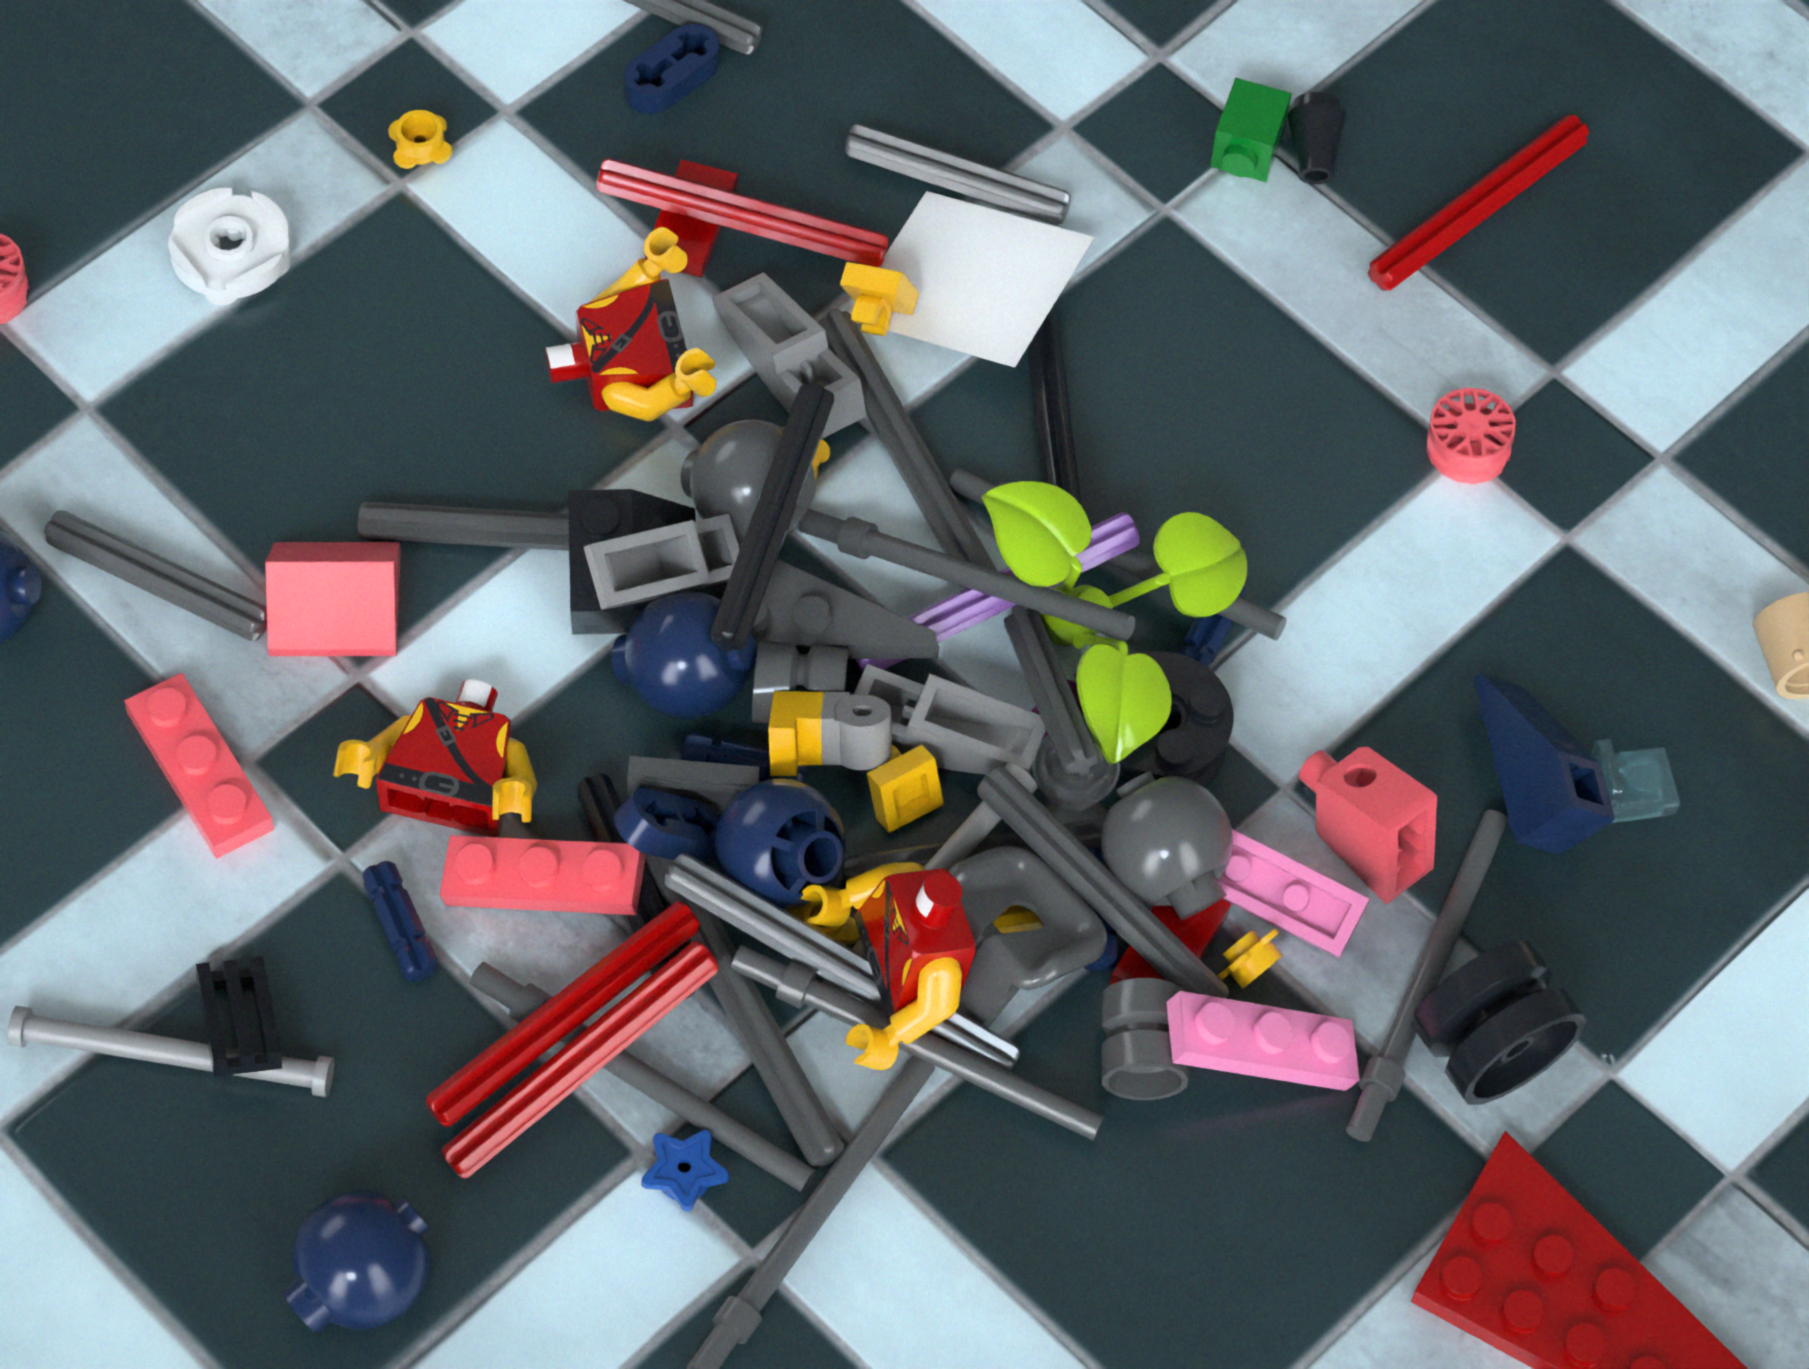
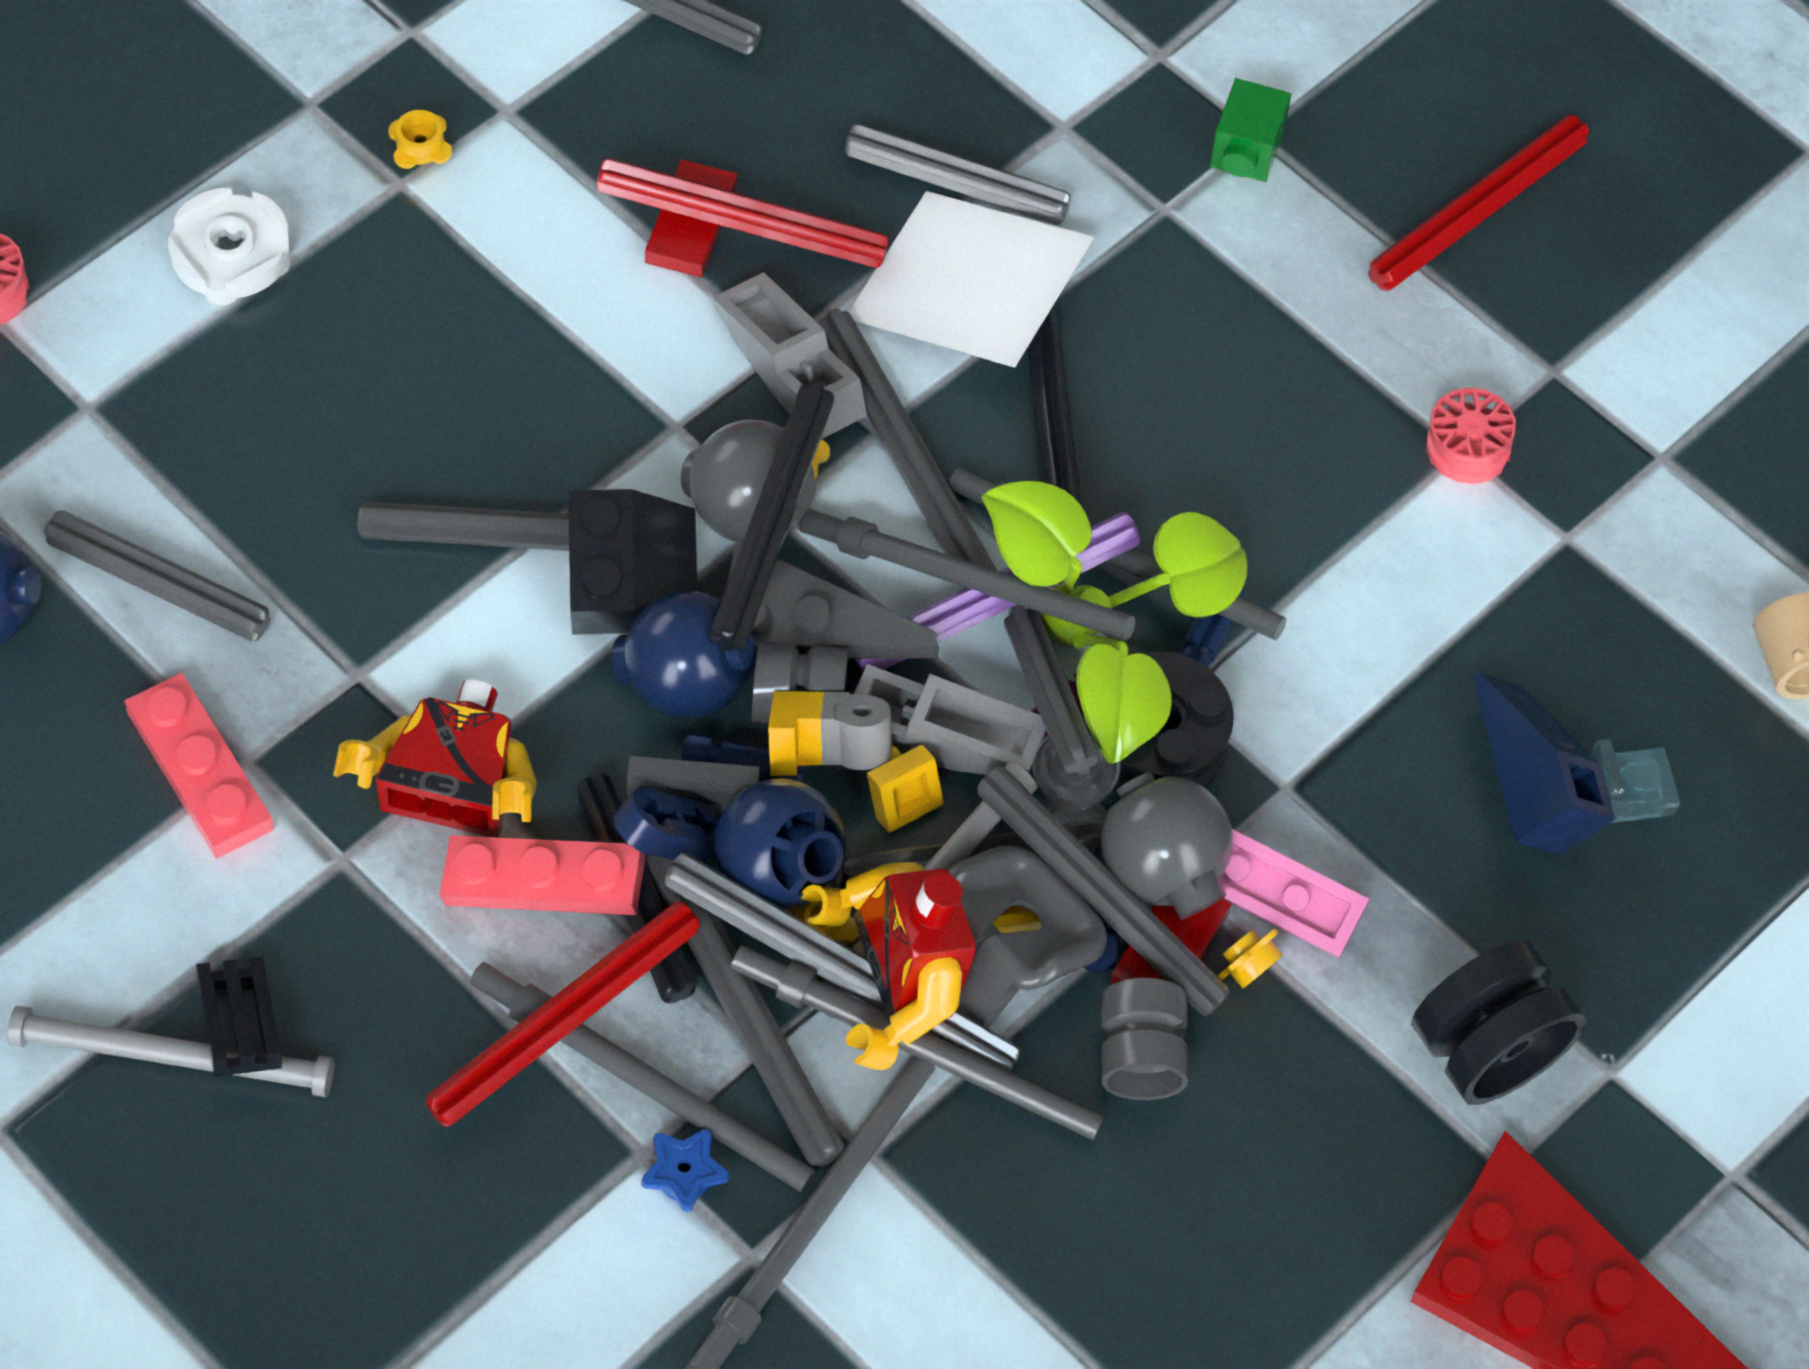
coral slope [265,542,401,656] -> none
dark blue brick [281,1190,431,1334] -> none
dark blue axle [362,861,438,983] -> none
axle [441,941,719,1179] -> none
torso [545,227,716,422] -> none
light grey slope [583,514,739,610] -> none
dark blue beam [624,23,720,114] -> none
yellow tile [840,262,919,337] -> none
bright pink plate [1166,991,1360,1091] -> none
black cone [1288,92,1346,184] -> none
coral torso [1299,747,1437,904] -> none
dark grey bar [1346,810,1508,1142] -> none

